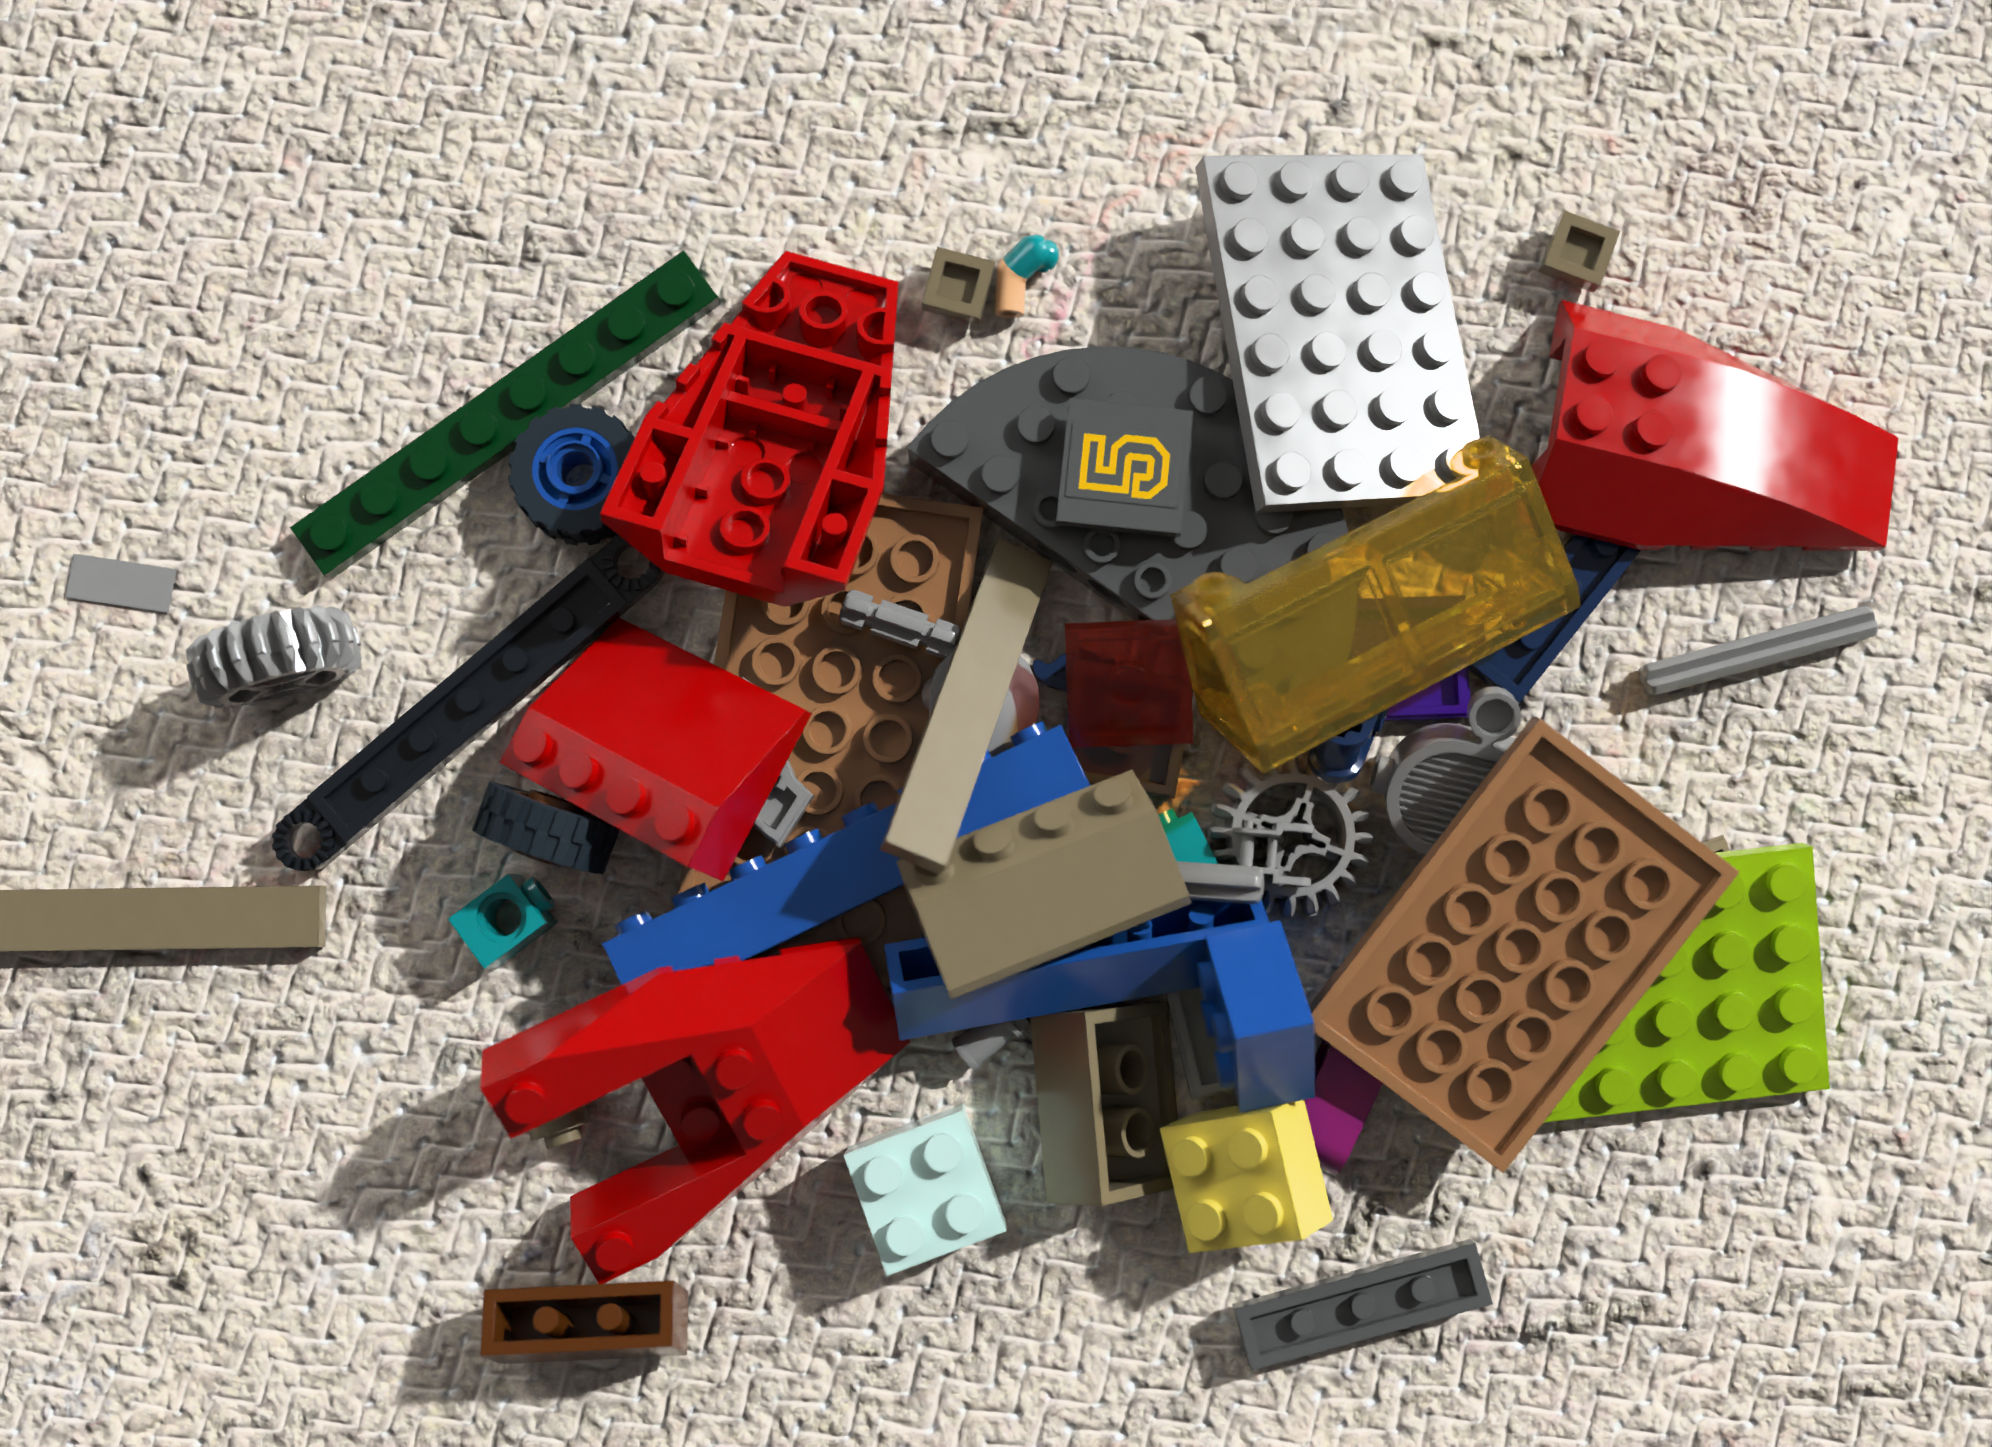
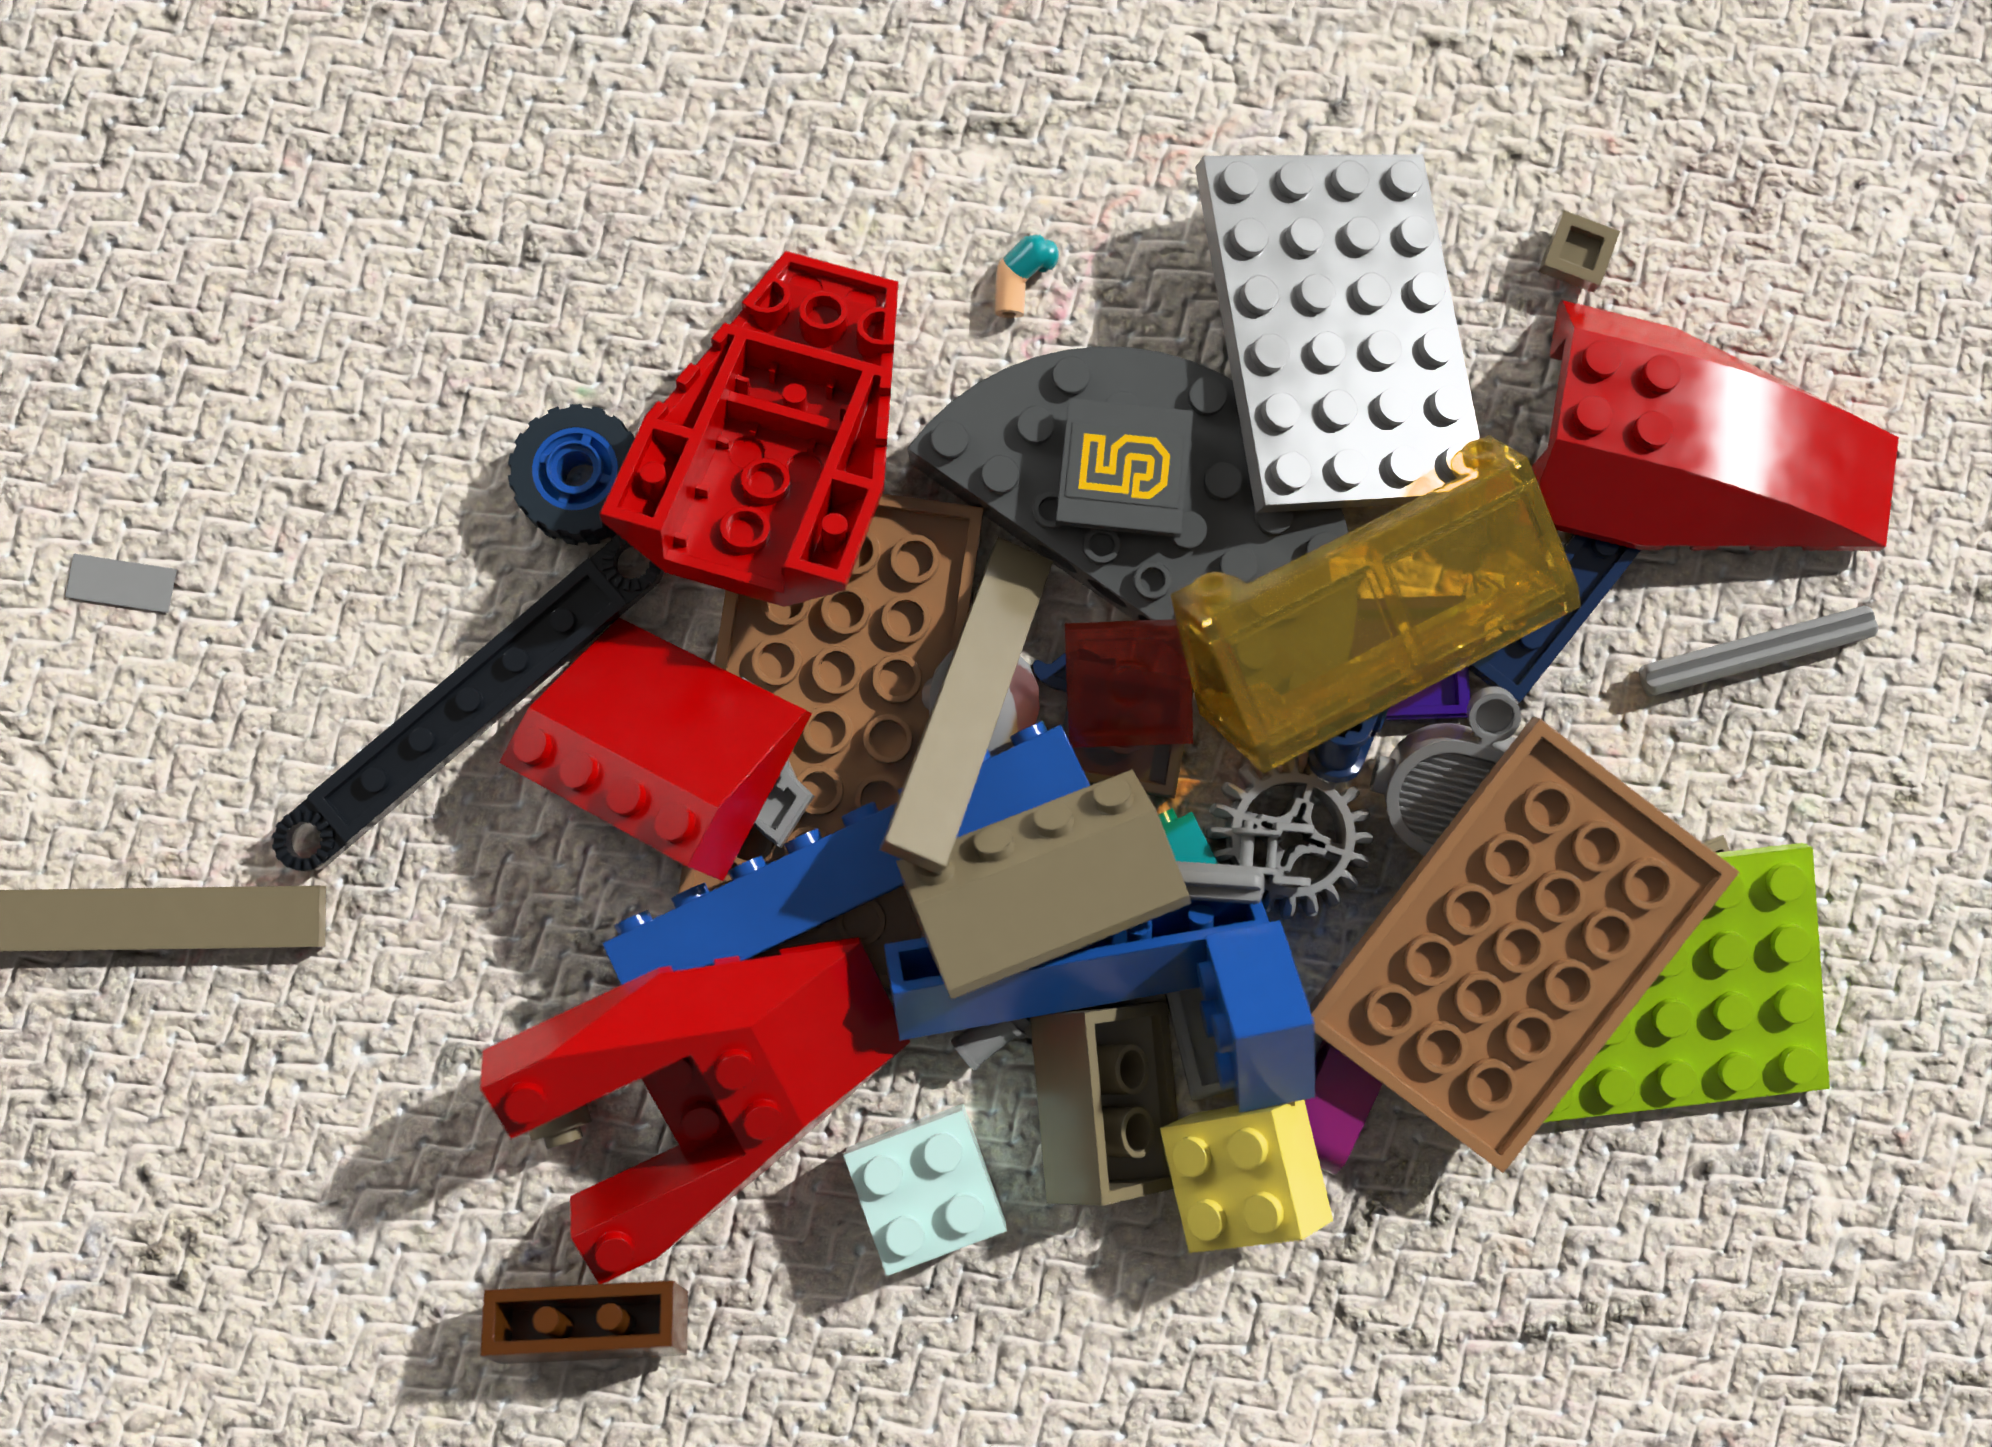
light grey gear [185,605,362,708] -> none
dark green plate [290,250,721,579] -> none
teal brick [448,873,558,969] -> none
black wheel [472,782,620,874] -> none
light grey axle [839,590,960,659] -> none
dark tan plate [922,247,995,325] -> none
dark grey plate [1232,1239,1493,1371] -> none

